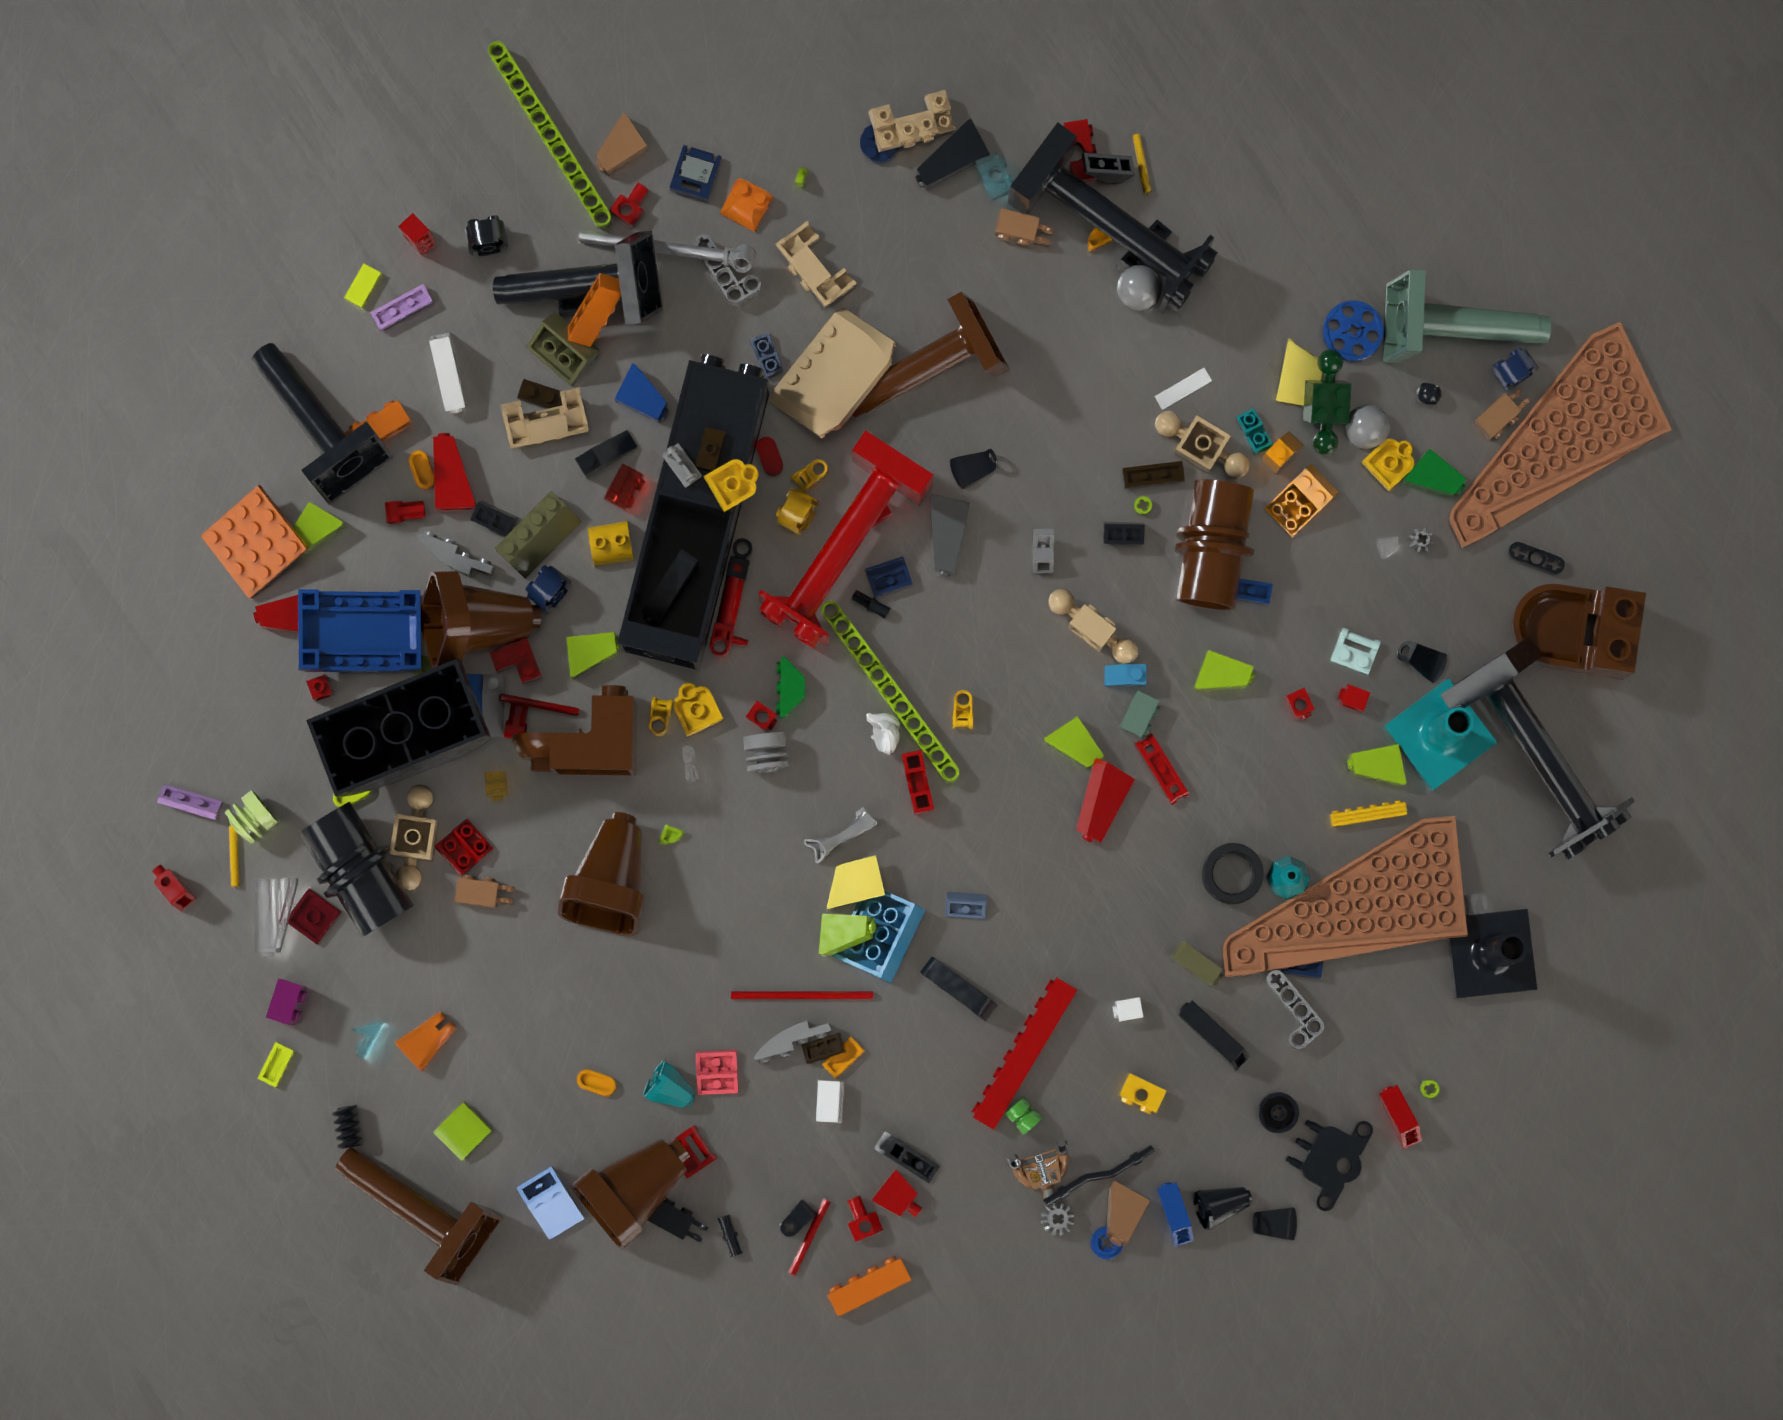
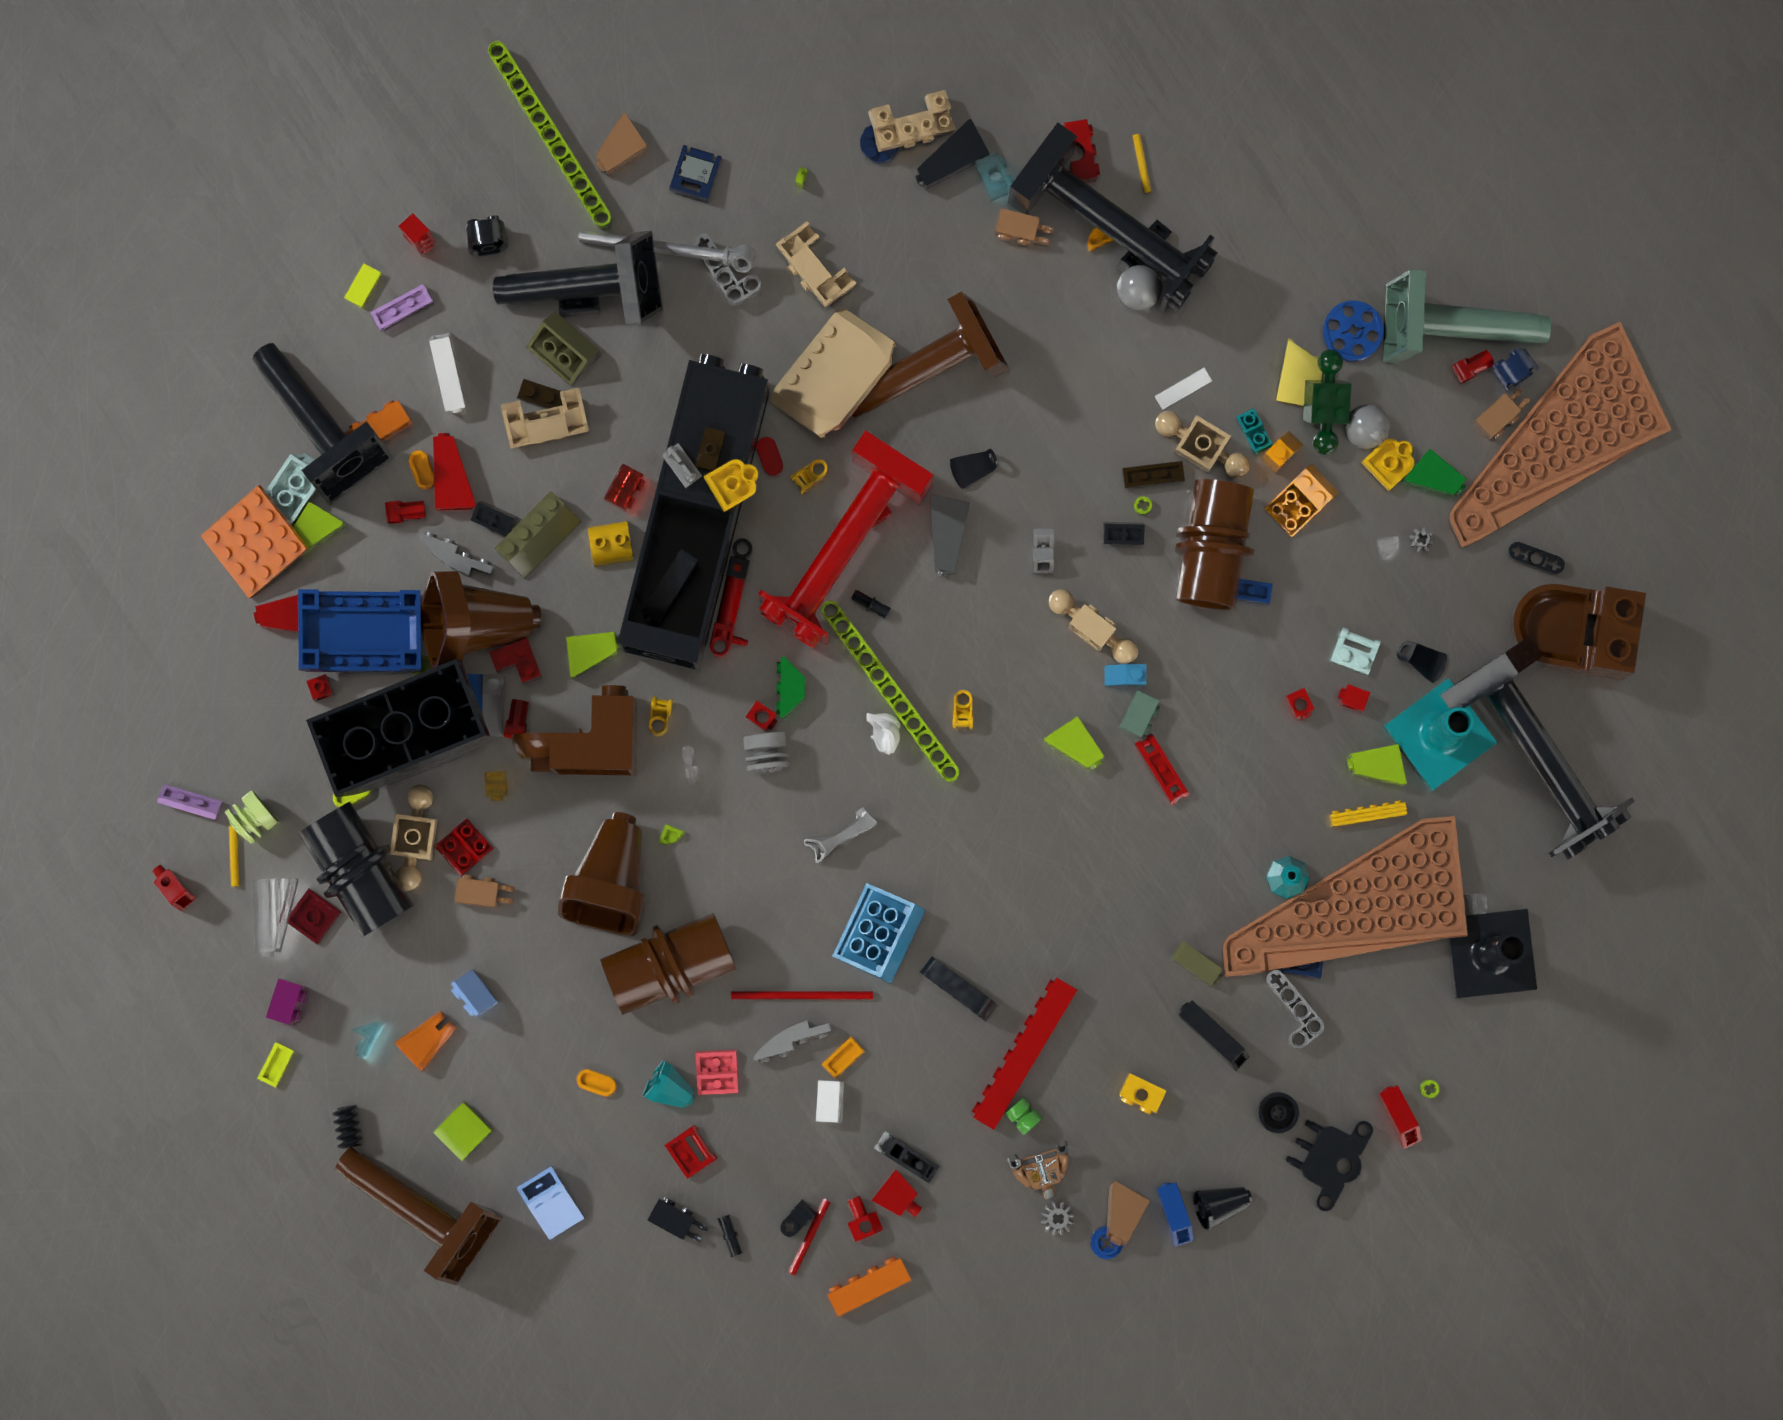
red bar [499,693,579,716] -> none
dark blue brick [525,565,572,612] -> none
orange brick [568,273,622,347] -> none
reddish brown cone [570,1138,690,1250] -> none
black slope [575,430,638,479] -> none
red piece [609,183,649,227] -> none
blue slope [615,363,669,423] -> none
yellow plate [673,683,724,737] -> none
orange slope [720,178,774,232] -> none
sand blue slope [750,332,783,378] -> none
yellow brick [775,488,819,536] -> none
dark brown plate [801,1033,846,1064] -> none
lime slope [819,914,876,956] -> none
light yellow slope [827,855,885,910] -> none
dark blue plate [865,556,913,597] -> none
red arch [901,750,934,815] -> none
sand blue slope [945,892,987,919] -> none
black bar [1043,1145,1155,1207] -> none
red slope [1076,758,1135,843] -> none
black slope [1082,153,1135,183] -> none
white brick [1112,997,1143,1022] -> none
lime slope [1193,650,1255,691] -> none
black tyre [1202,843,1264,904] -> none
black piece [1253,1207,1297,1241] -> none
black piece [1416,383,1442,405] -> none
none -> light aqua slope [266,453,316,525]
none -> light blue slope [451,970,498,1017]
none -> reddish brown piece [600,913,736,1015]
none -> red piece [1452,350,1495,384]

